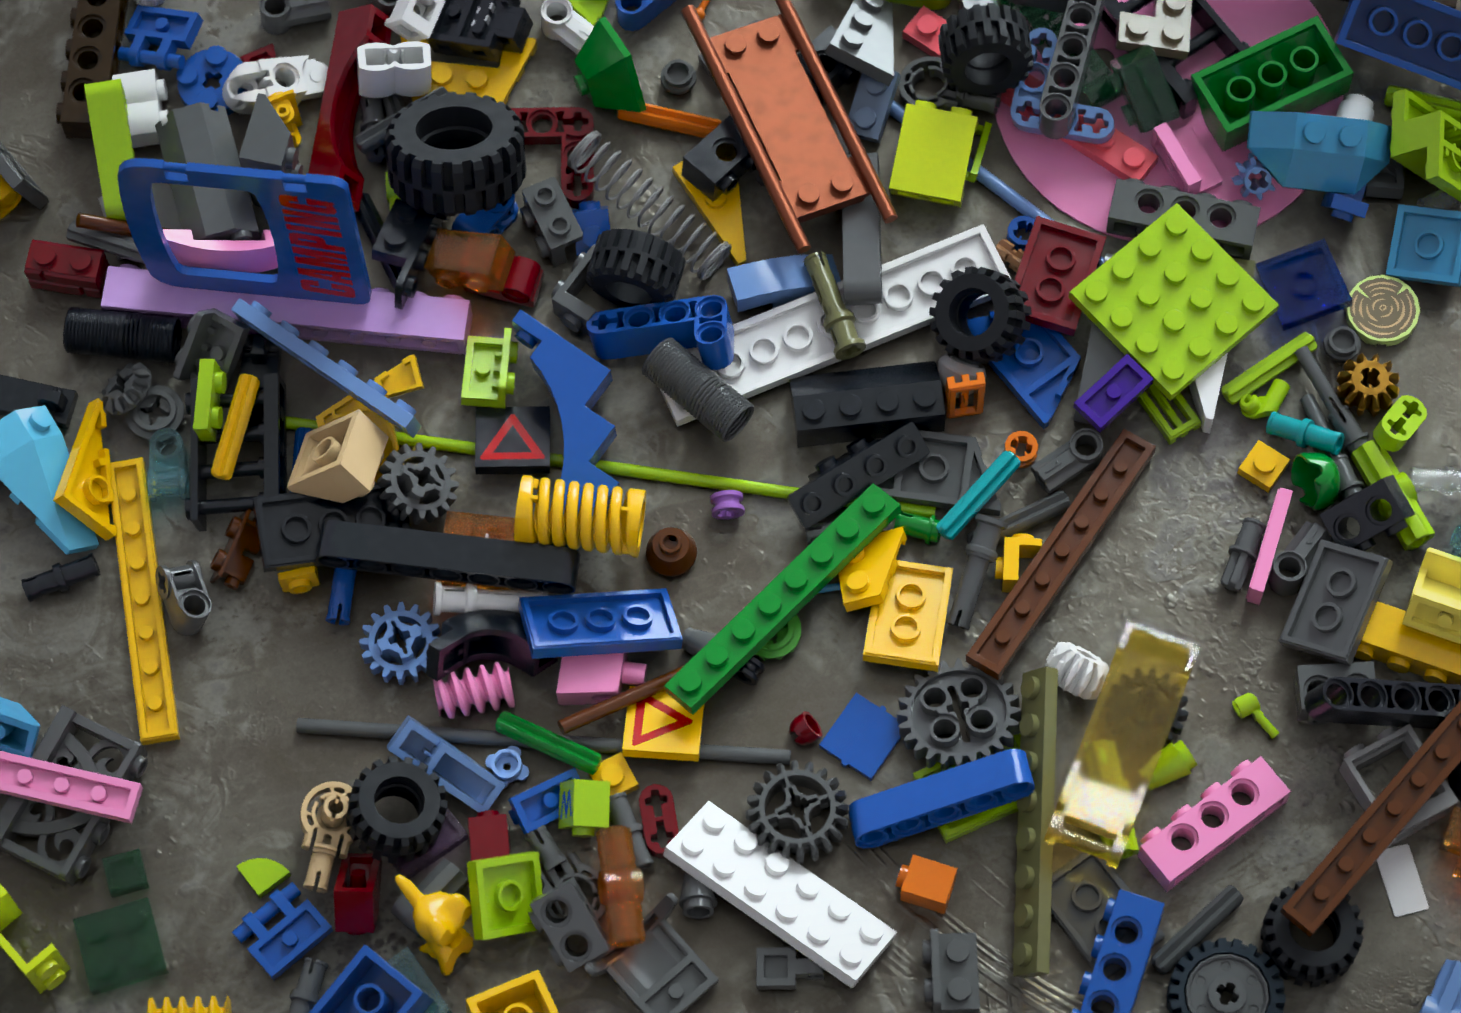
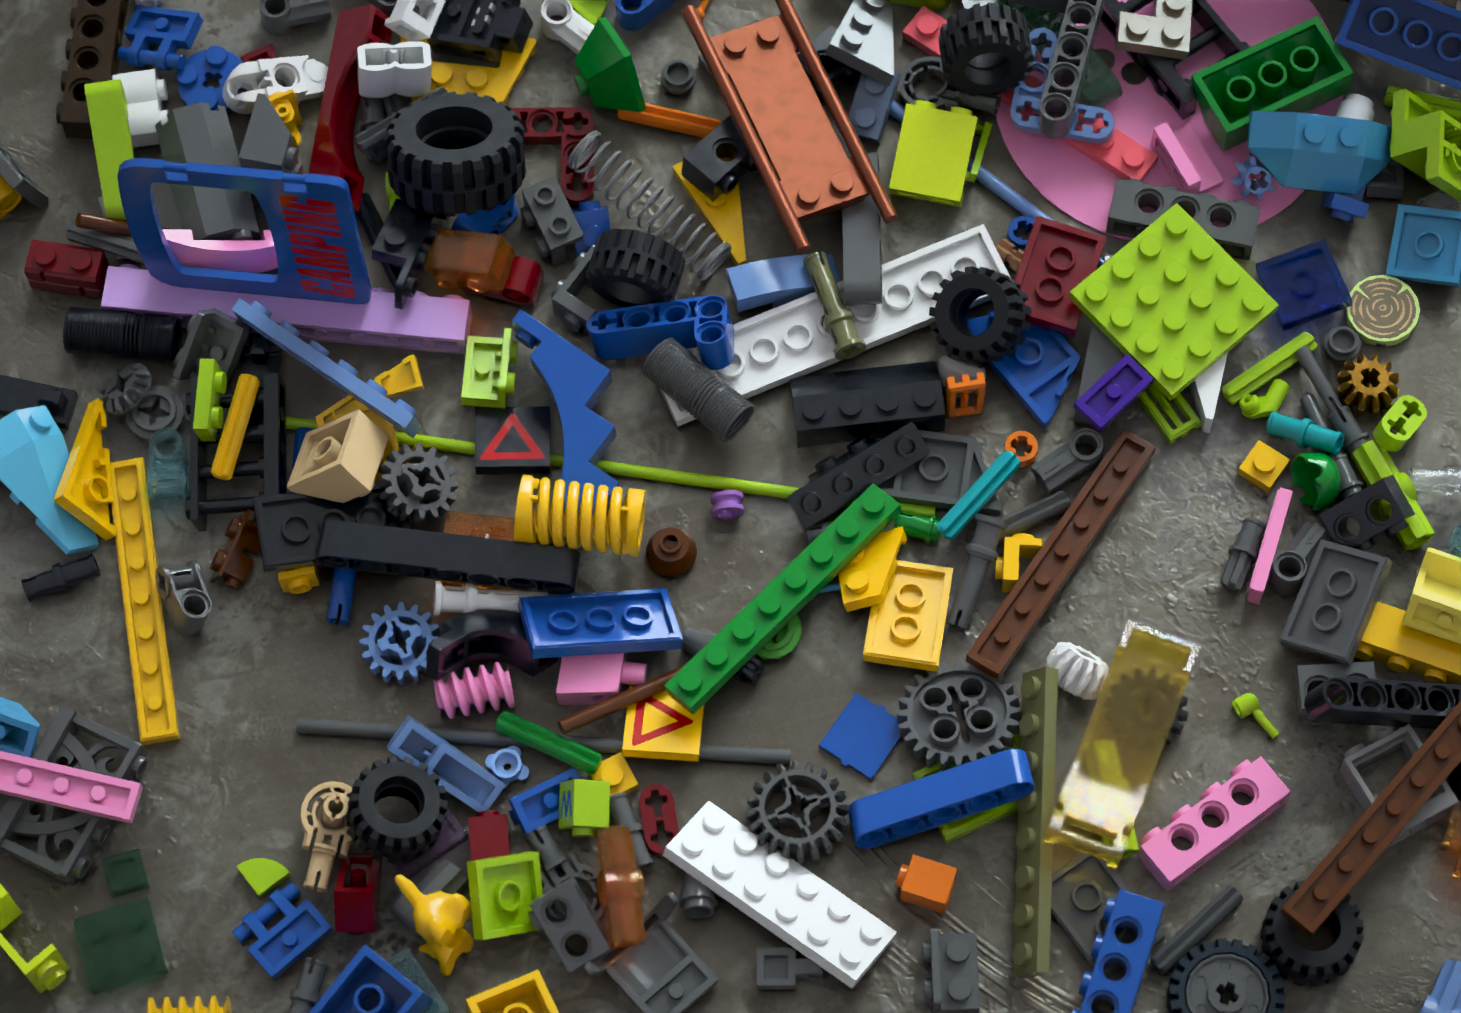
dark red hinge [789,711,822,745] -> none
clear green brick [1107,44,1181,133] -> none
lime cone [1138,740,1197,791] -> none
white sticker [1377,844,1429,917] -> none

